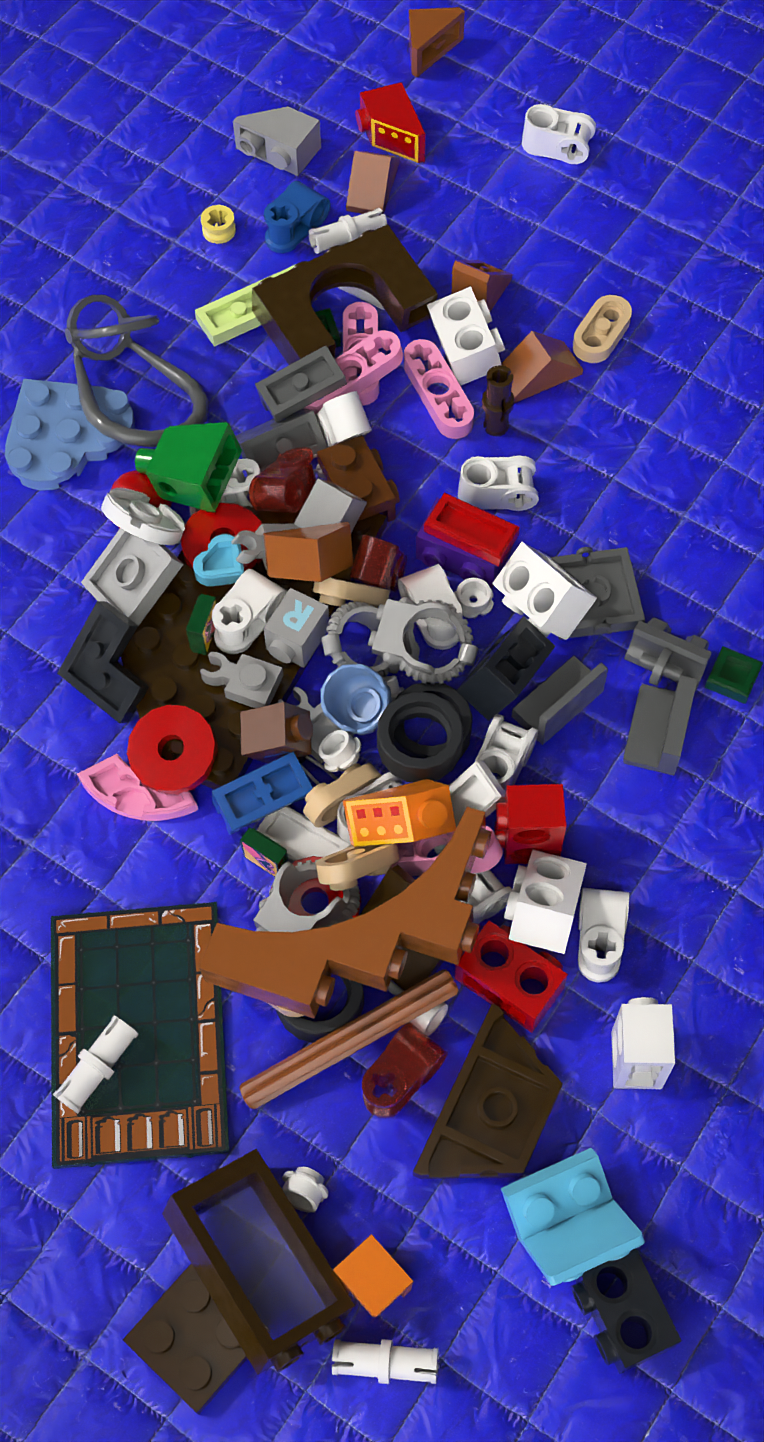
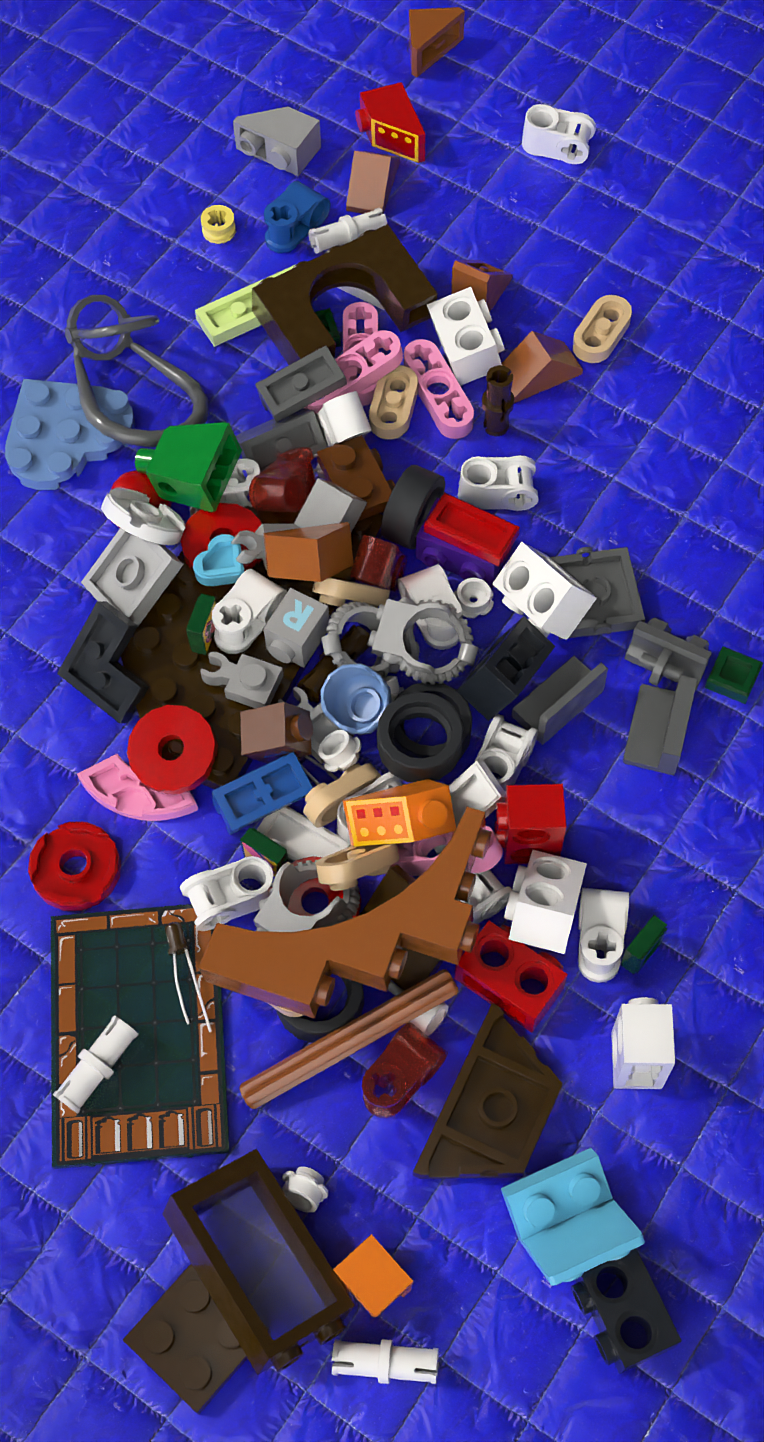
none -> red tile [28,822,121,911]
none -> piece [165,922,212,1032]
none -> white piece [180,856,273,931]
none -> dark brown pin [297,625,370,703]
none -> tan plate [369,365,418,439]
none -> black tyre [381,465,445,549]
none -> dark green tile [621,915,668,975]

